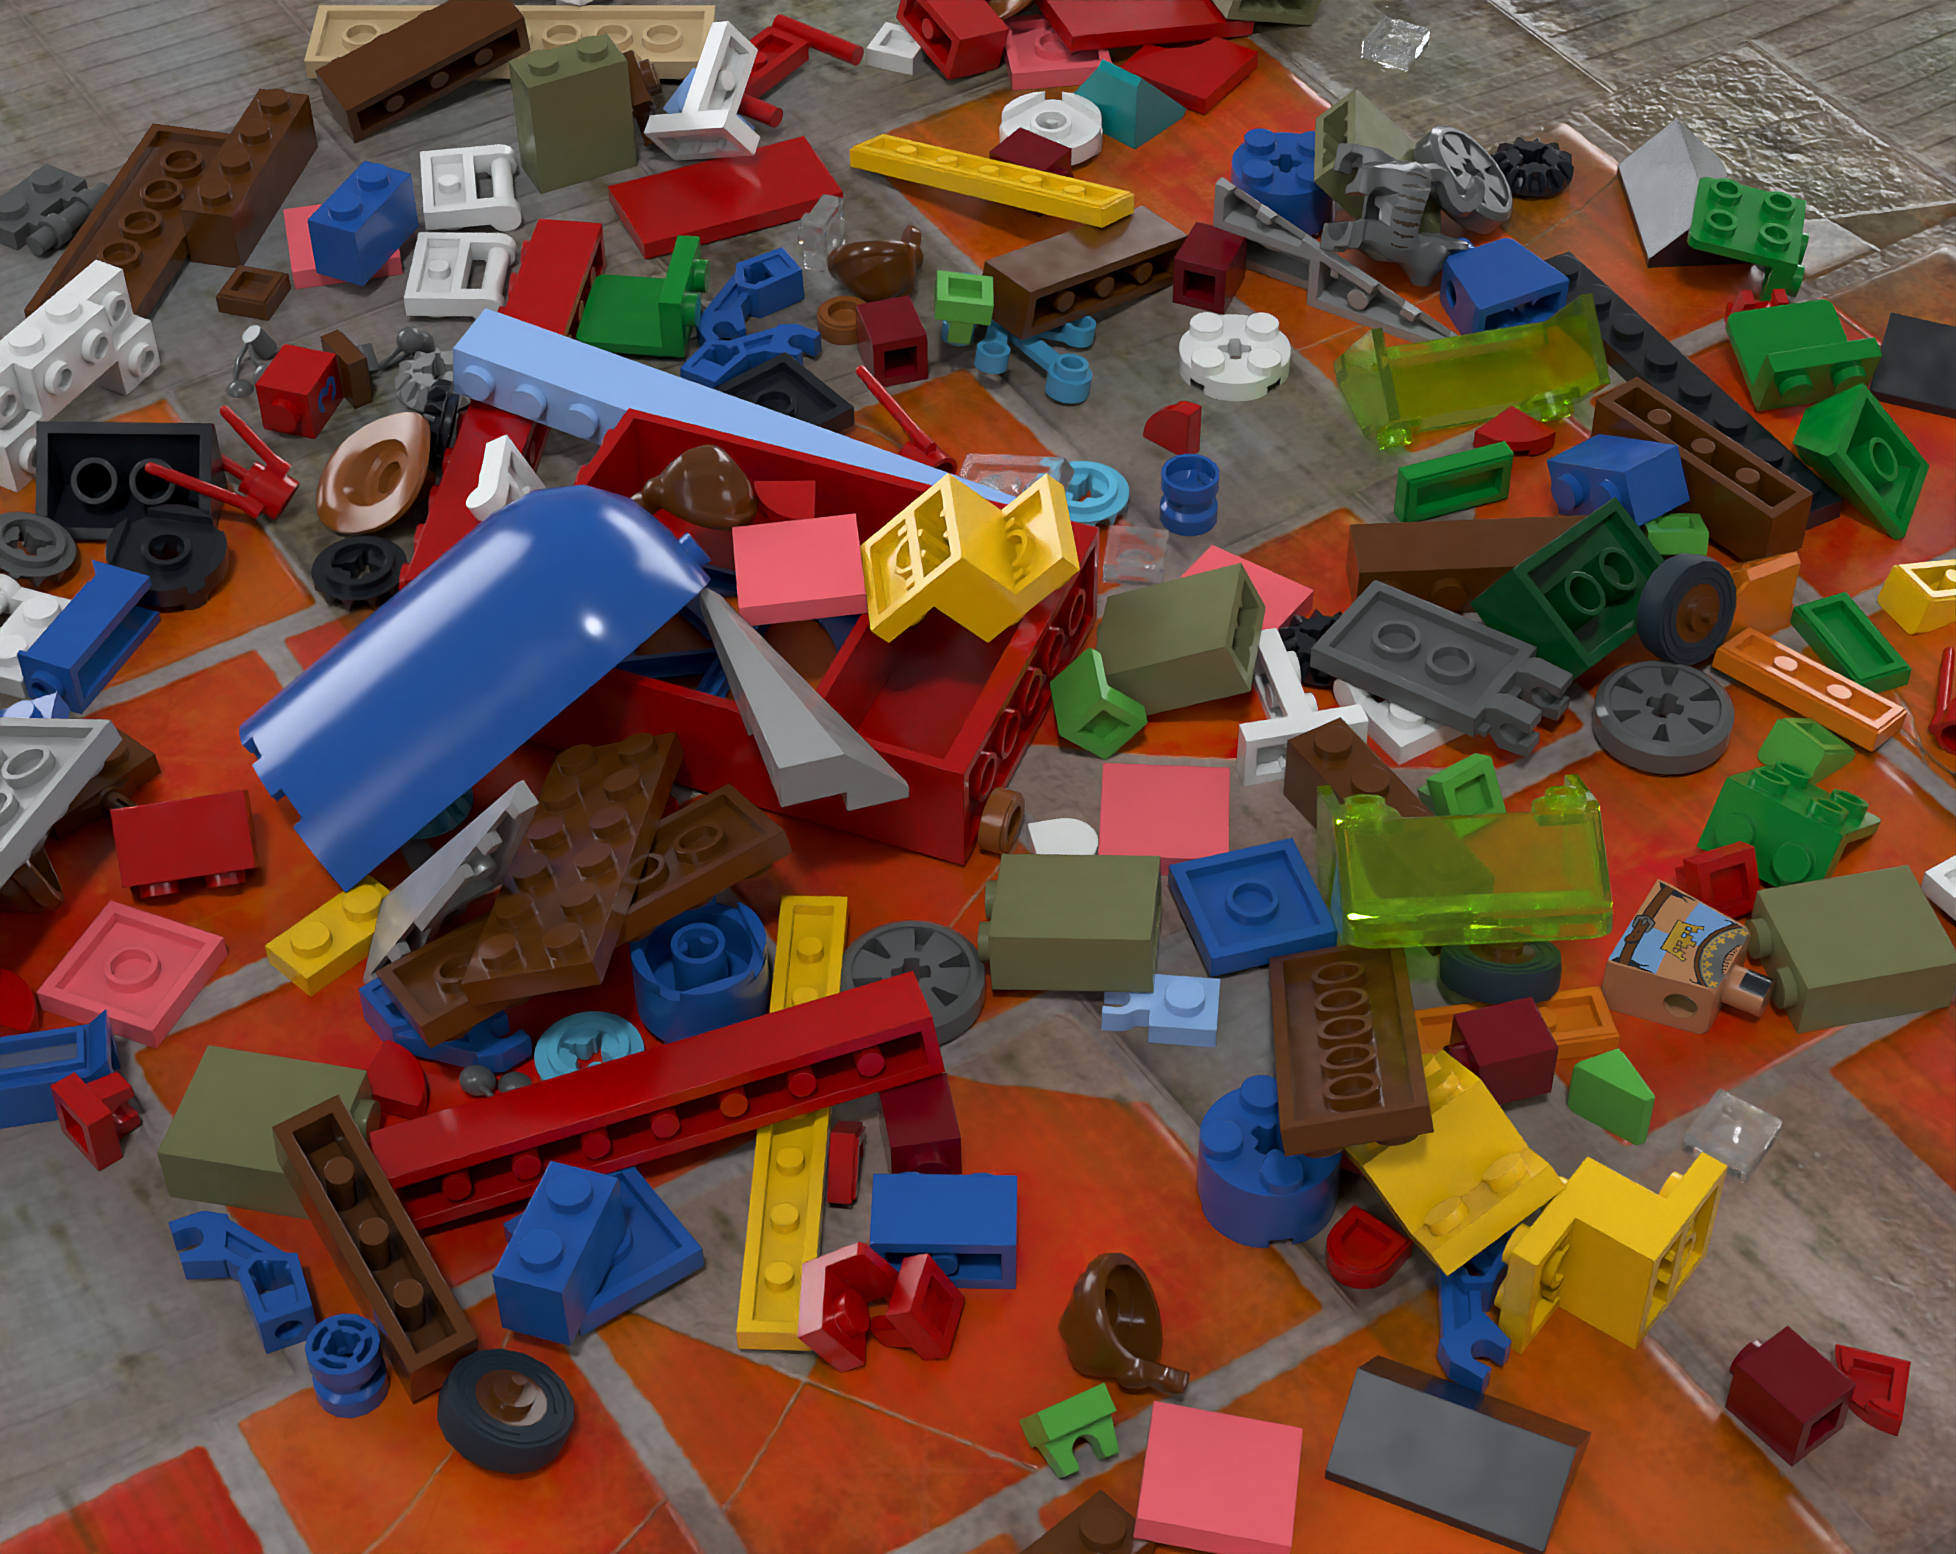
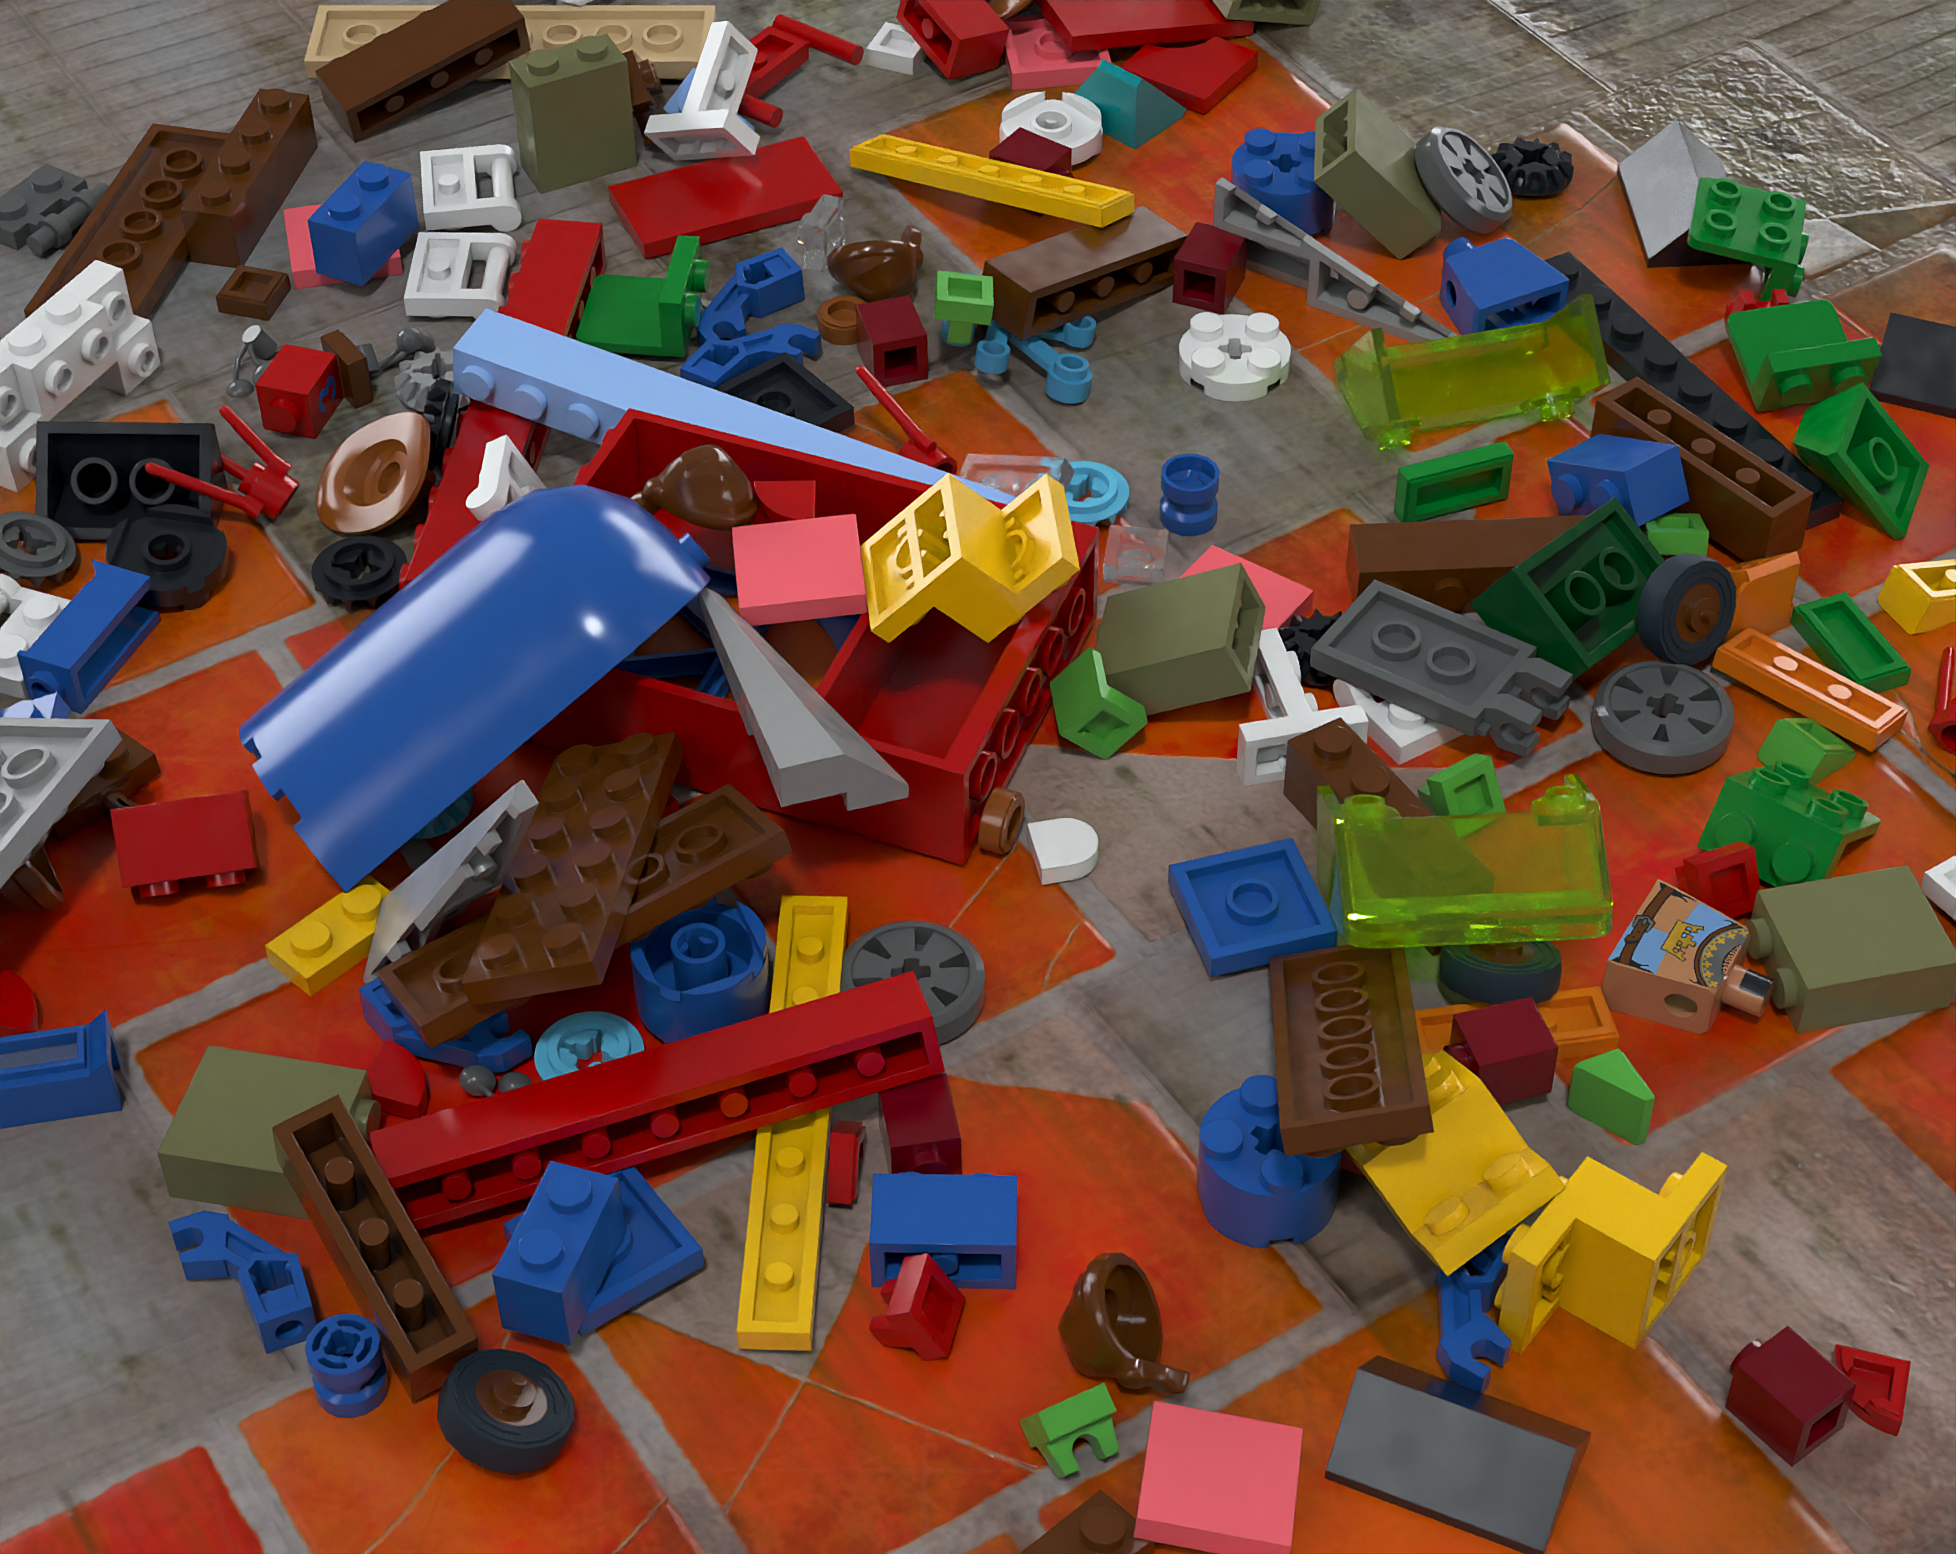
coral tile [37,900,228,1049] -> none
red tile [50,1071,141,1171] -> none
red bracket [797,1242,899,1373] -> none
olive brick [978,854,1163,992] -> none
coral tile [1098,763,1230,875] -> none
light blue plate [1101,974,1220,1047] -> none
red tile [1143,401,1202,455] -> none
dark grey animal [1320,143,1485,287] -> none
red tile [1325,1204,1413,1289] -> none
clear plate [1361,16,1430,71] -> none
red tile [1473,405,1556,456] -> none
clear plate [1682,1088,1782,1183] -> none

